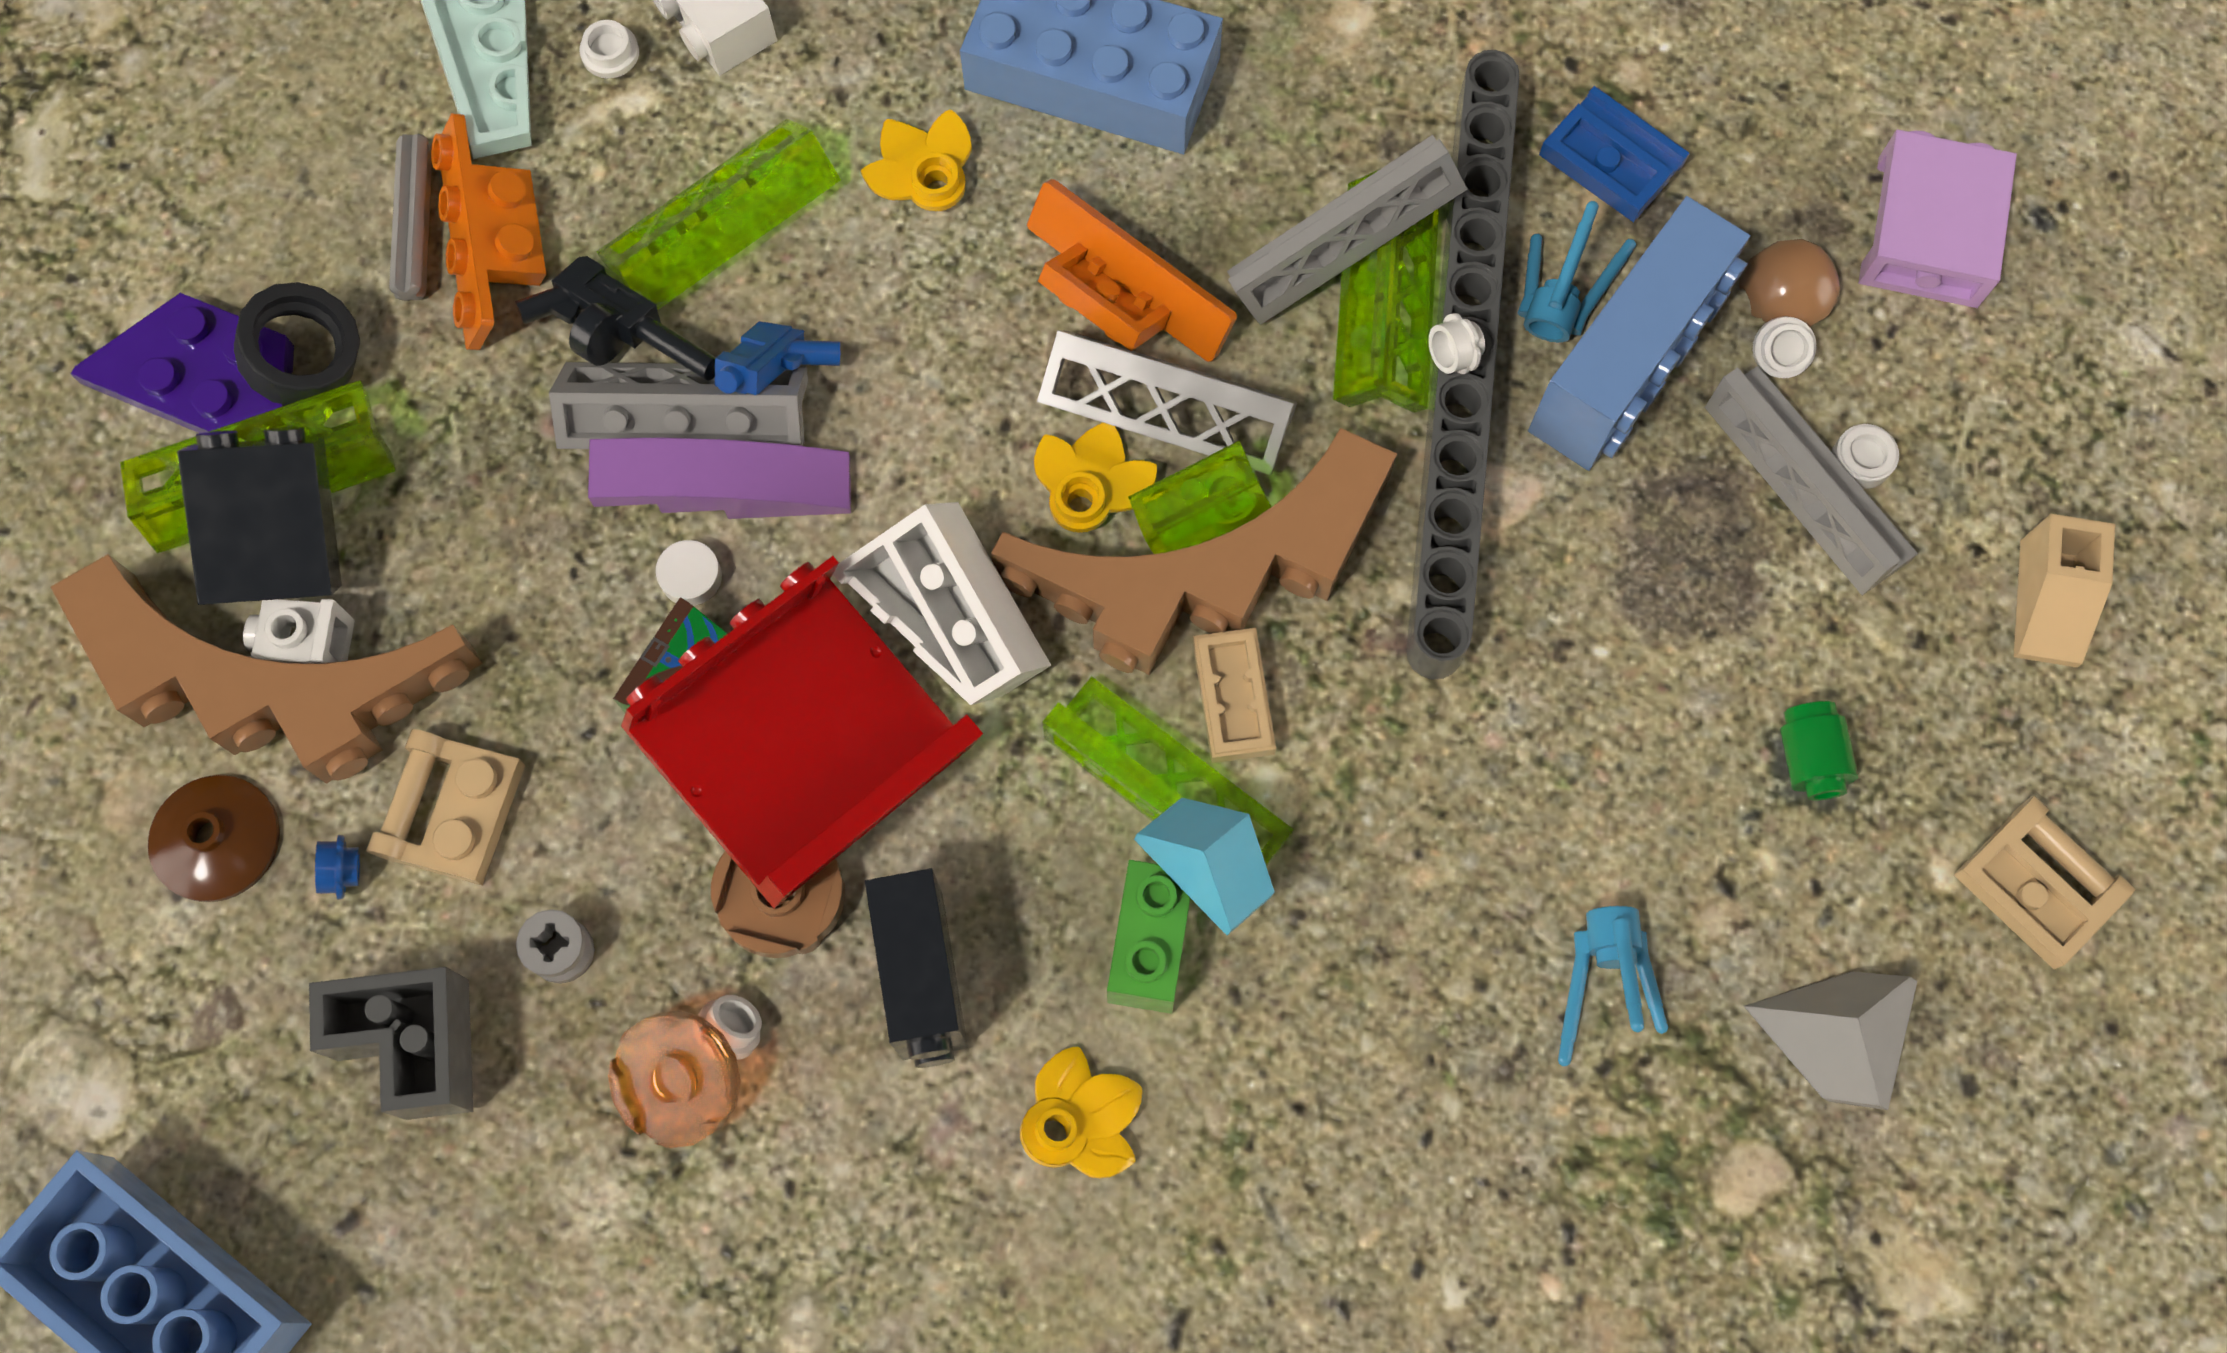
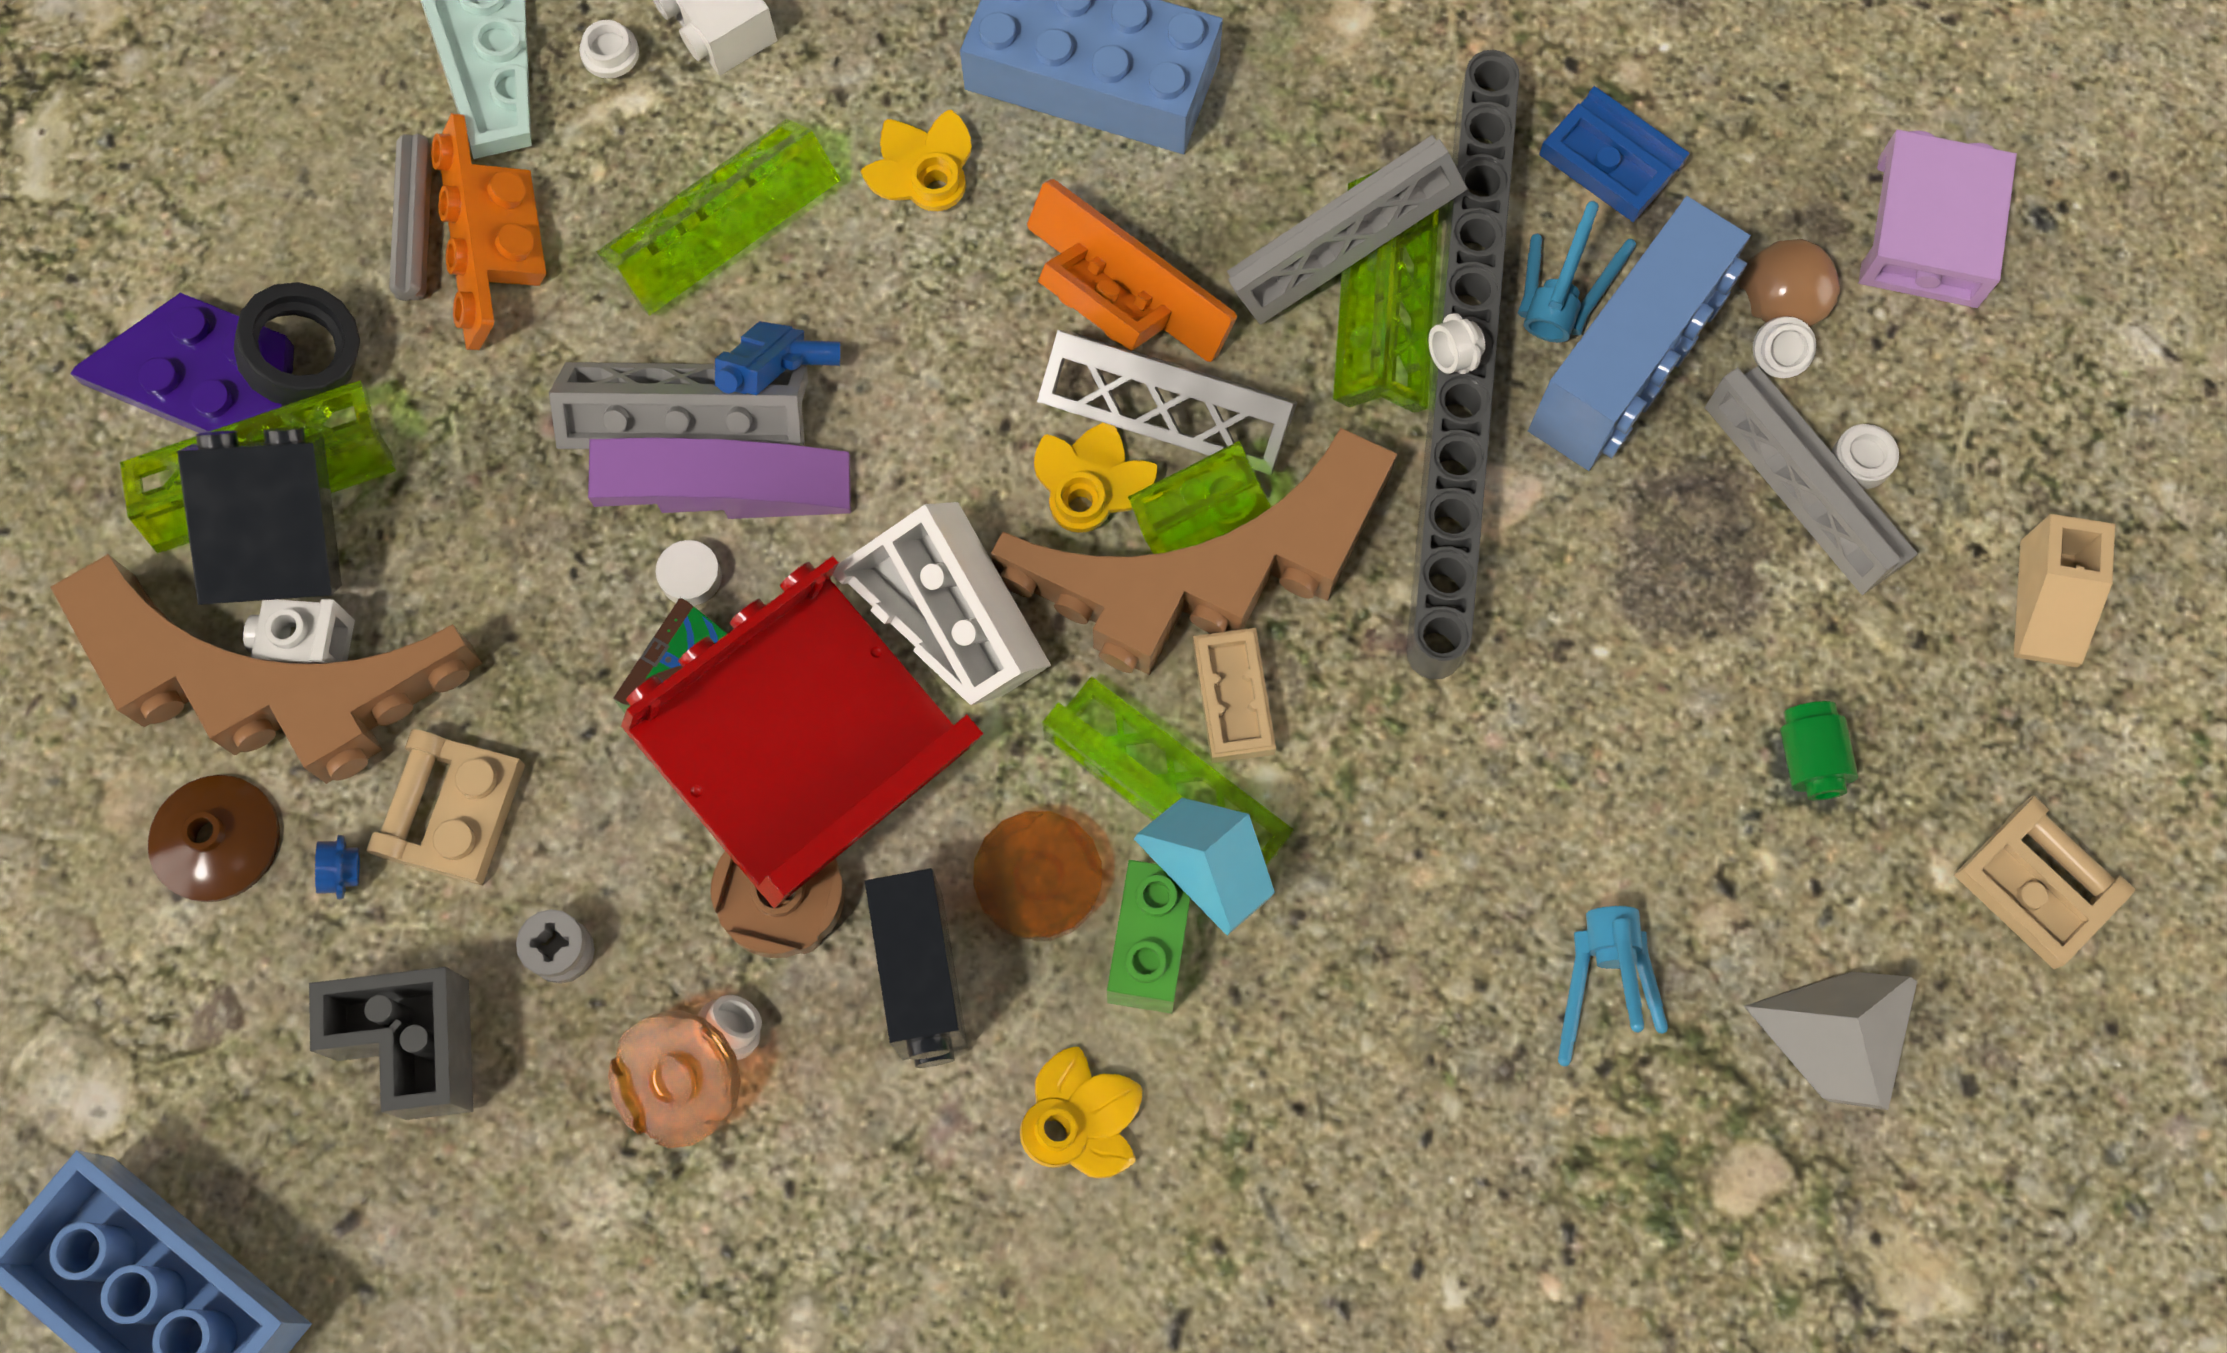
black piece [515,256,716,381] -> none
none -> clear orange tile [973,811,1102,941]

